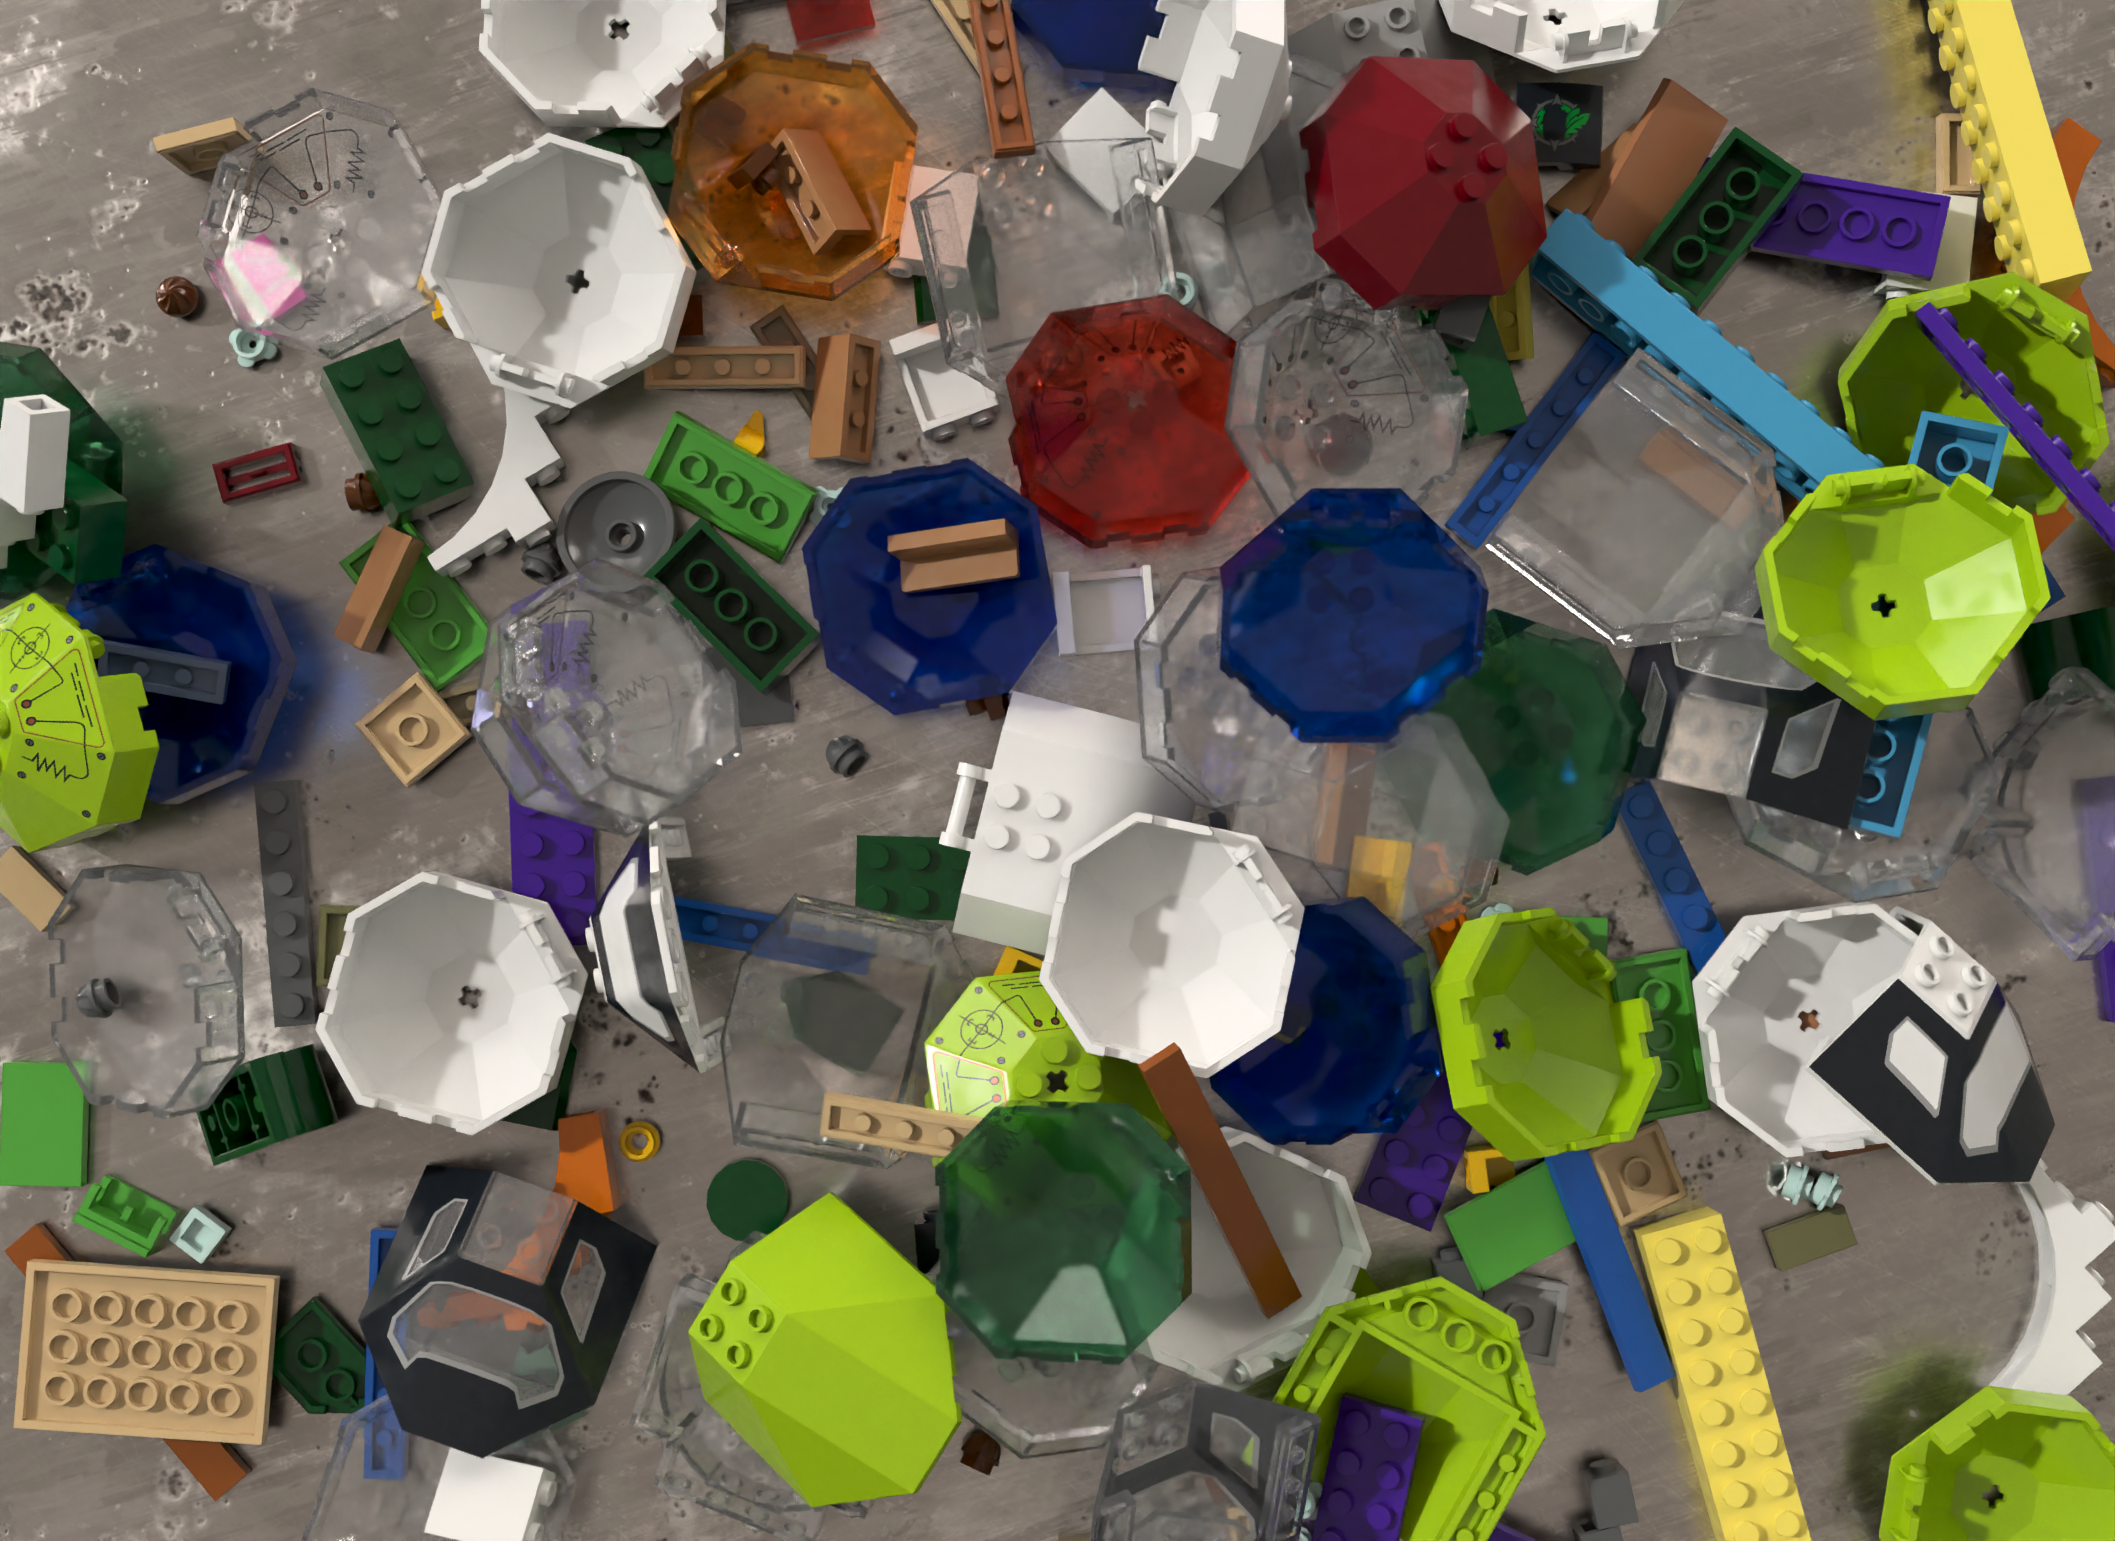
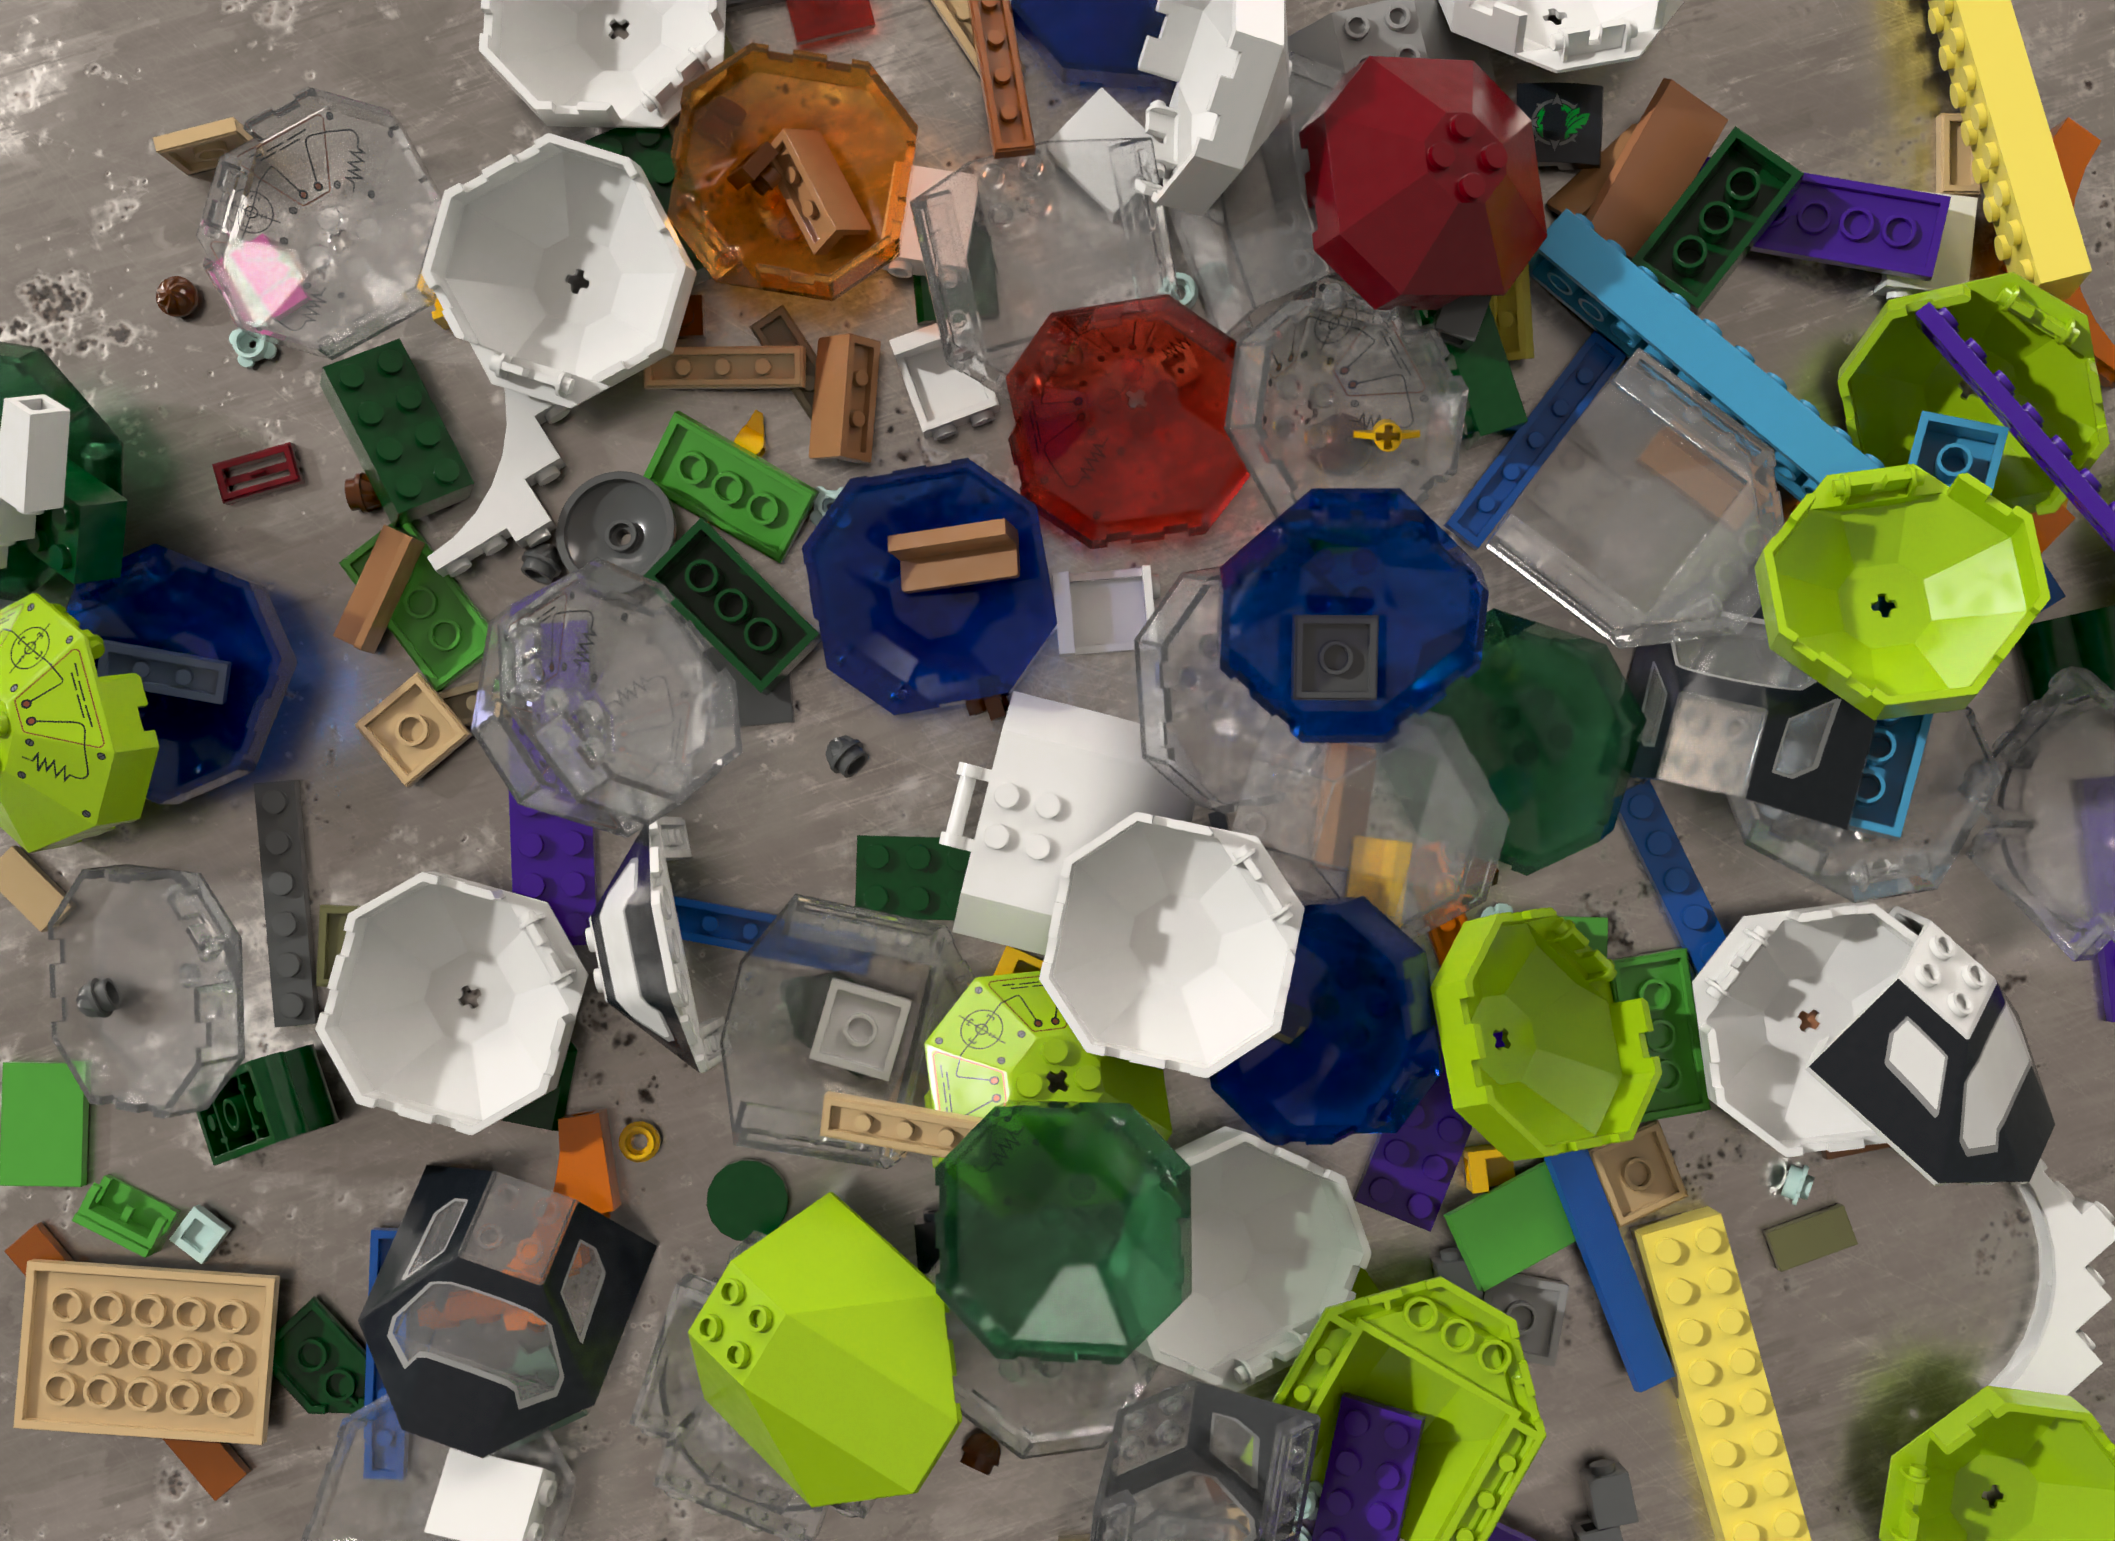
dark orange tile [1138,1042,1302,1319] -> none
light aqua plate [1807,1171,1843,1211] -> none
none -> white plate [809,977,912,1081]
none -> dark grey tile [1291,614,1379,700]
none -> yellow piece [1353,419,1420,452]

